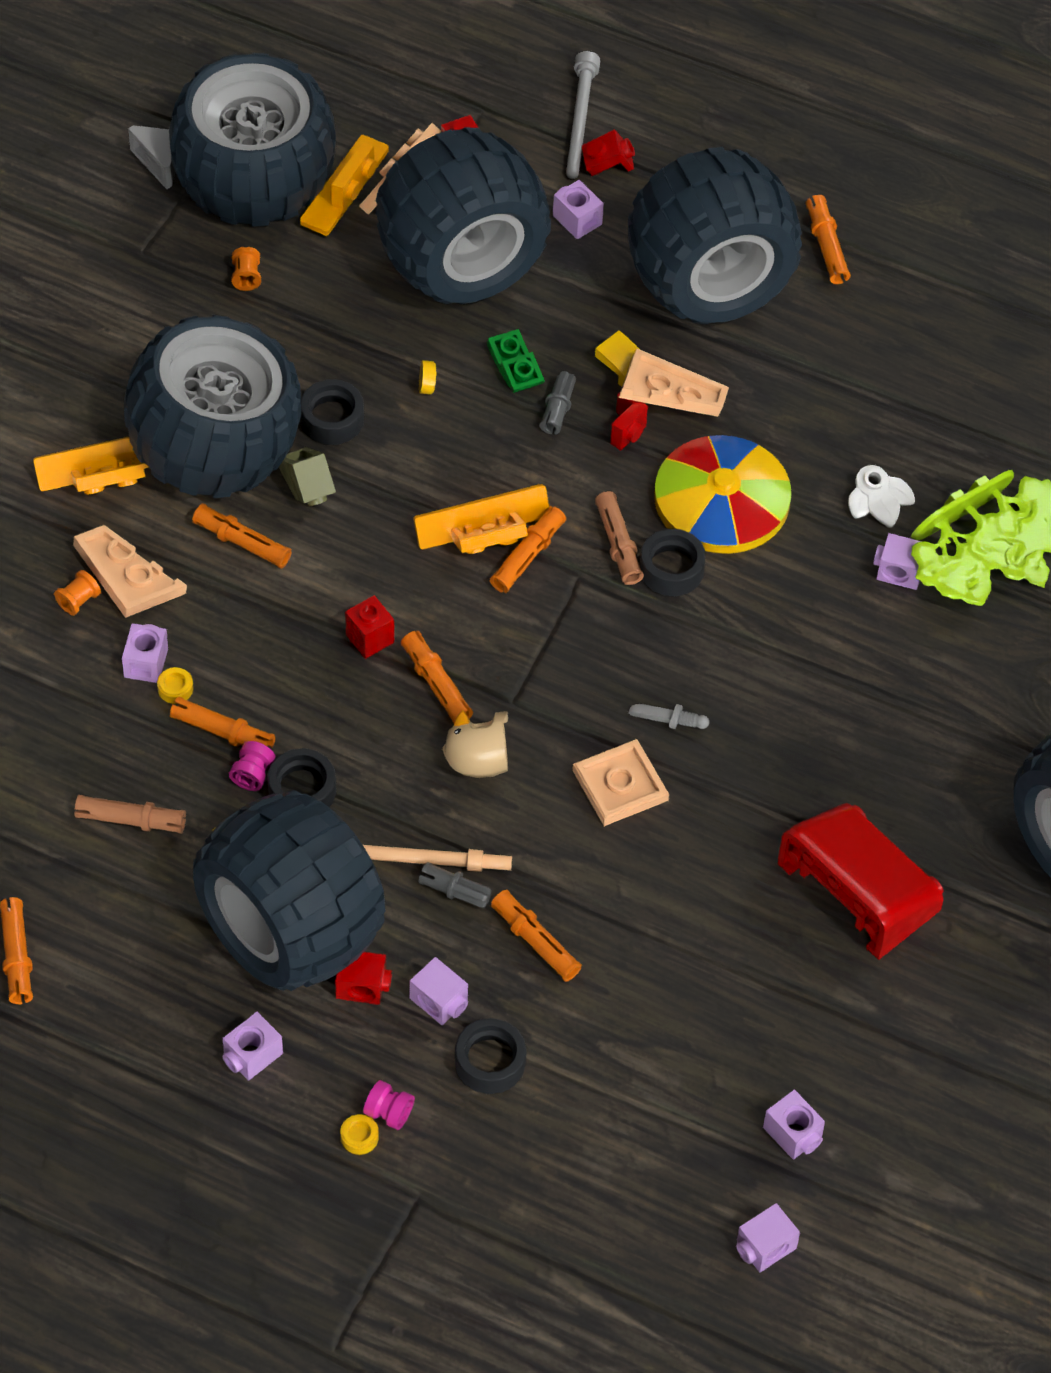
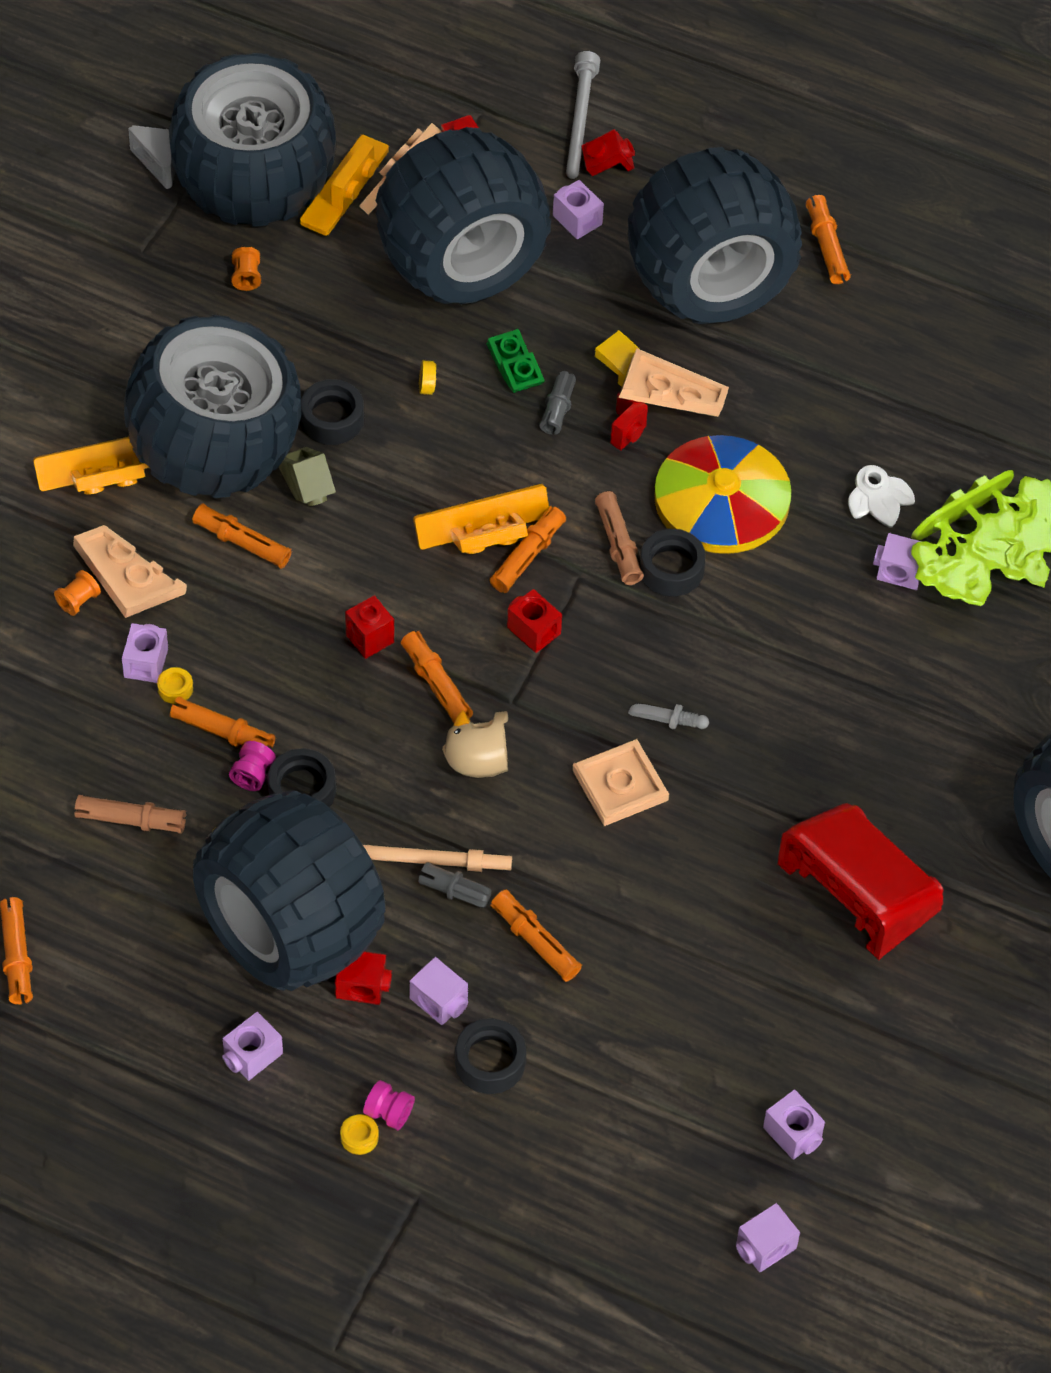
none -> red brick [507,589,562,653]

